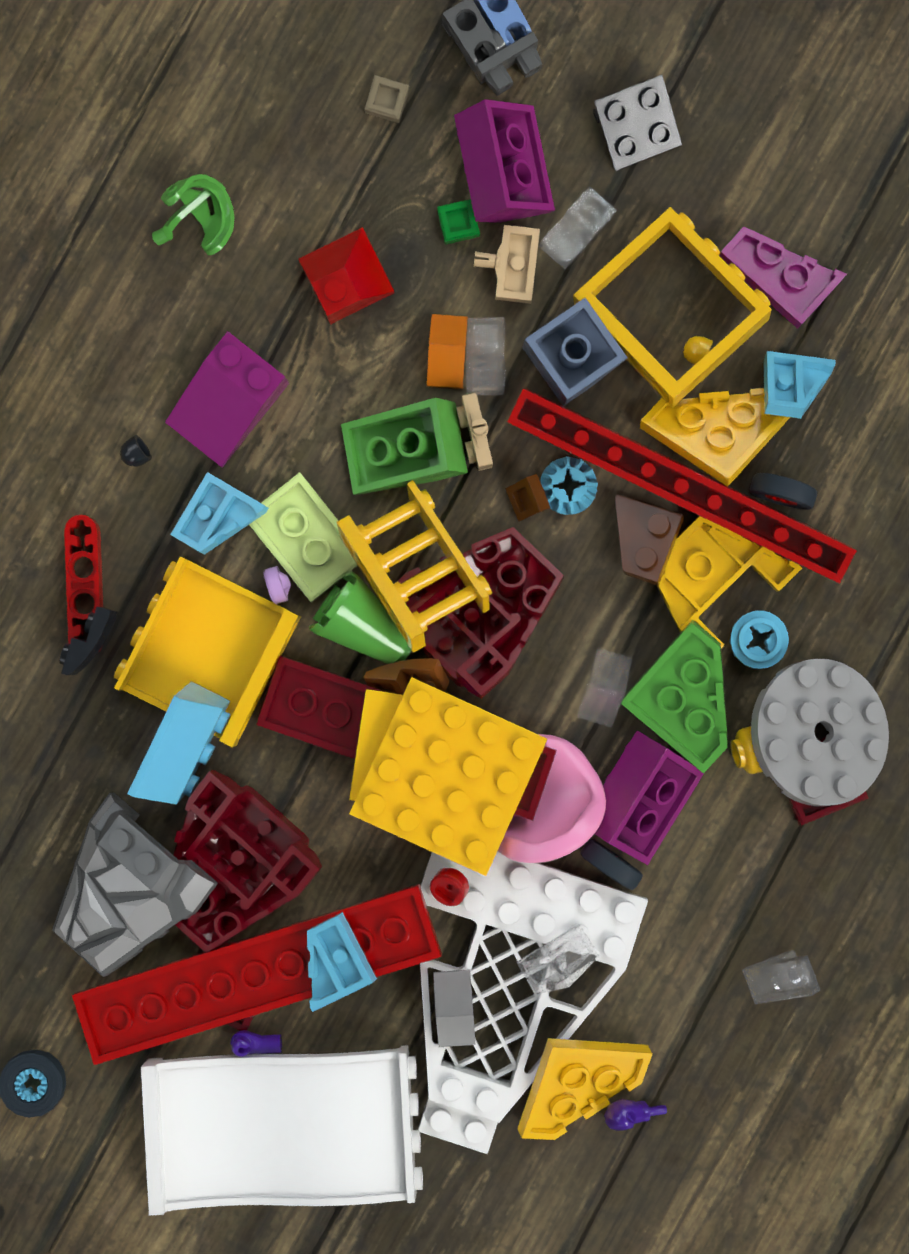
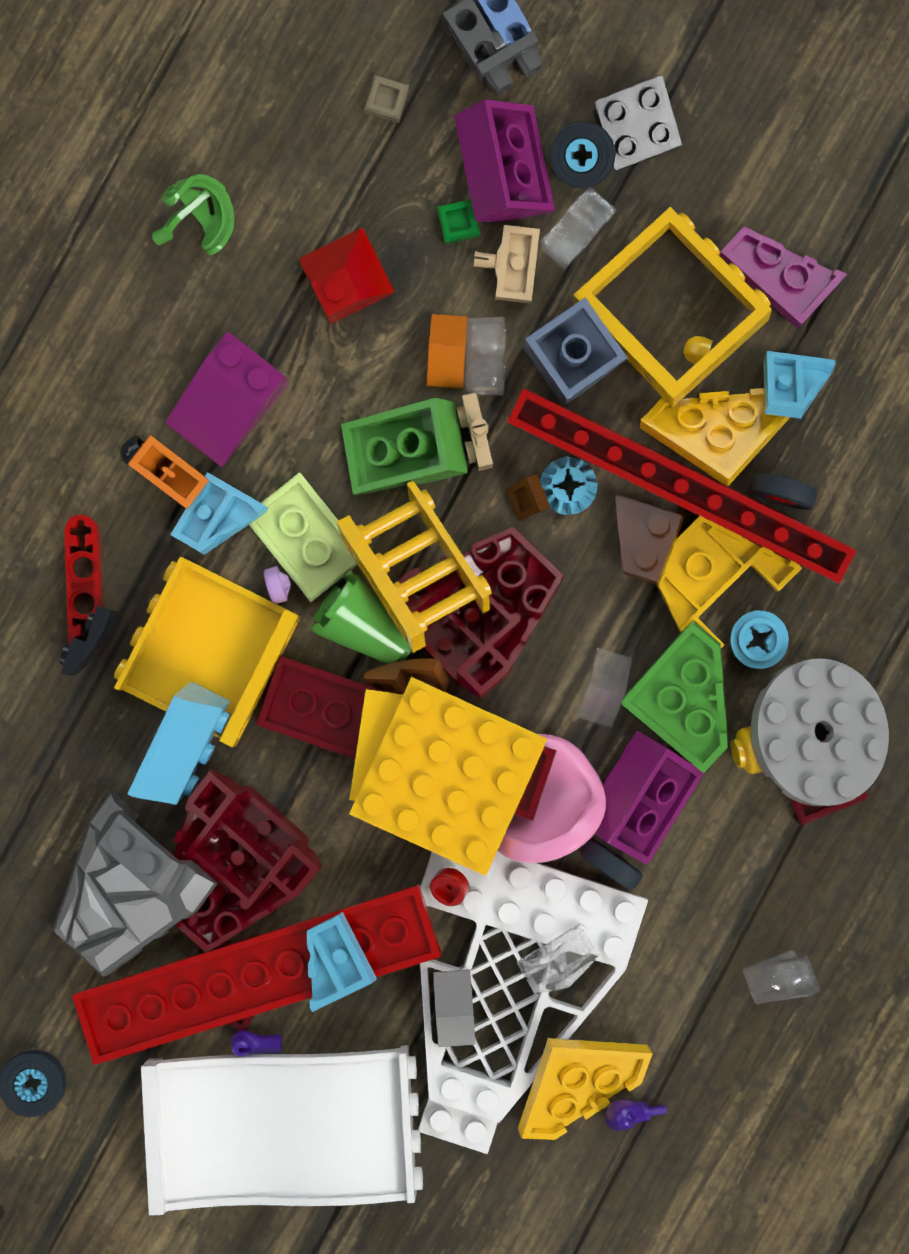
none -> orange slope [128,435,209,509]
none -> black bush [550,121,616,189]

